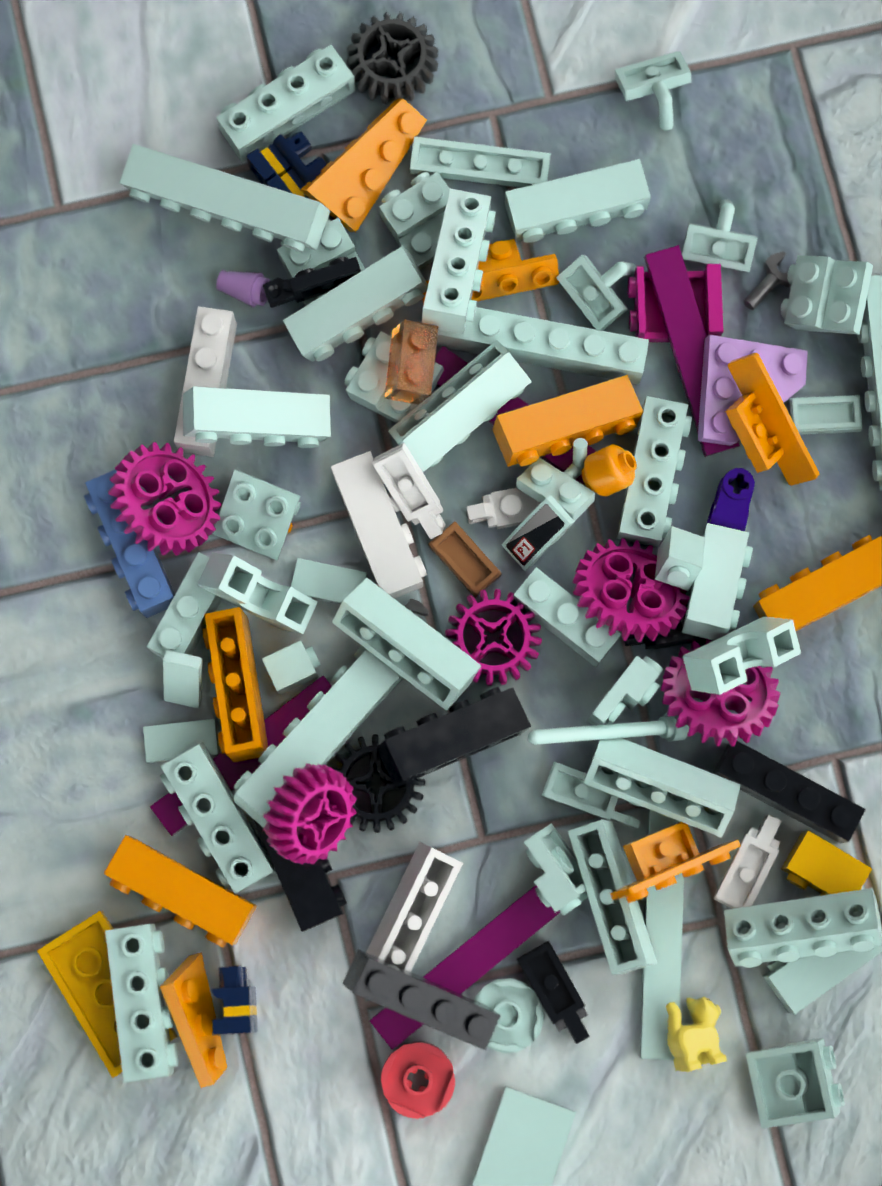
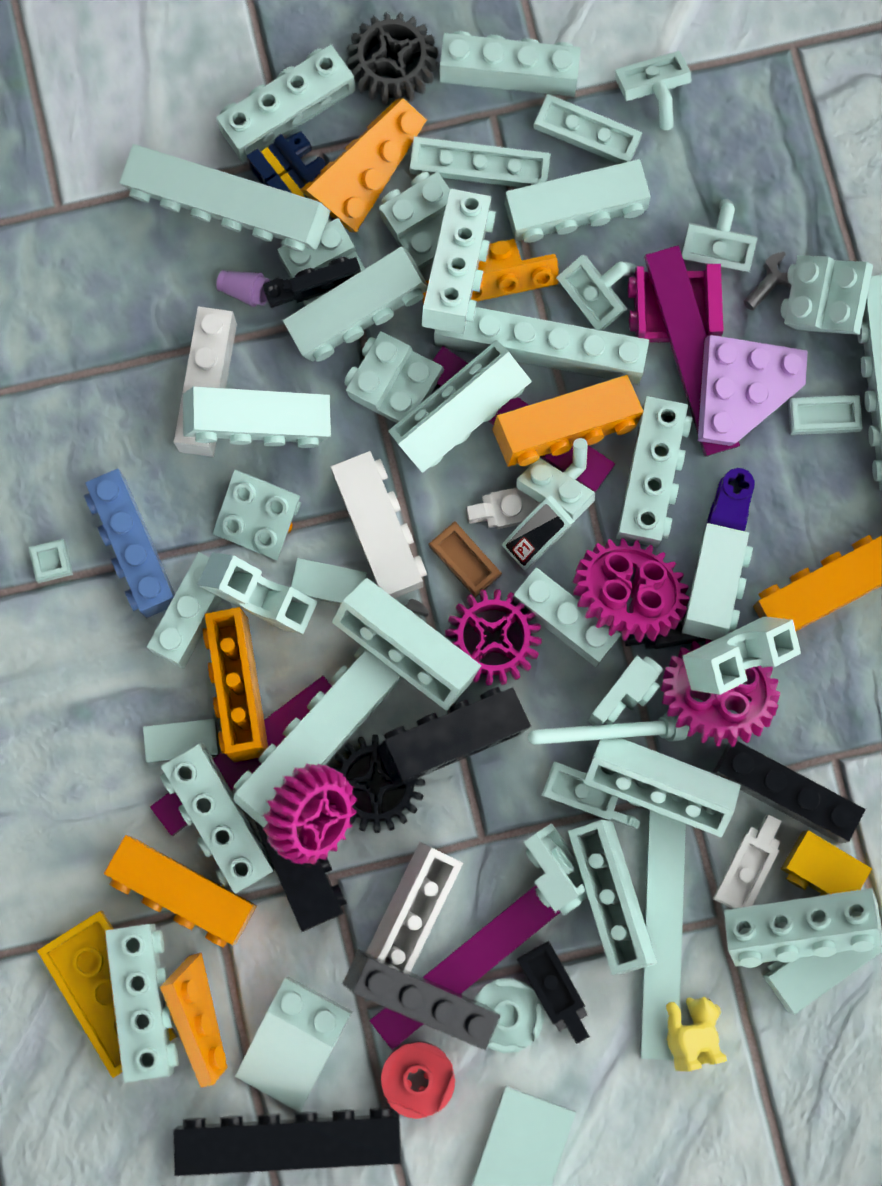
dark pink gear [108,442,222,556] -> none
light aqua tile [163,650,202,709] -> none
dark blue hips [211,966,258,1035] -> none
light aqua brick [262,640,321,695] -> none
white hinge [372,443,446,539] -> none
clear orange brick [384,319,439,405] -> none
light orange head [582,444,637,497] -> none
light orange bracket [610,822,741,903] -> none
light aqua brick [655,526,705,591] -> none
light orange bracket [725,353,819,486] -> none
light aqua plate [746,1038,845,1129] -> none
none -> light aqua tile [28,539,73,583]
none -> black brick [173,1107,402,1176]
none -> light aqua slope [235,977,352,1112]
none -> light aqua brick [440,31,581,97]
none -> light aqua plate [534,94,642,164]

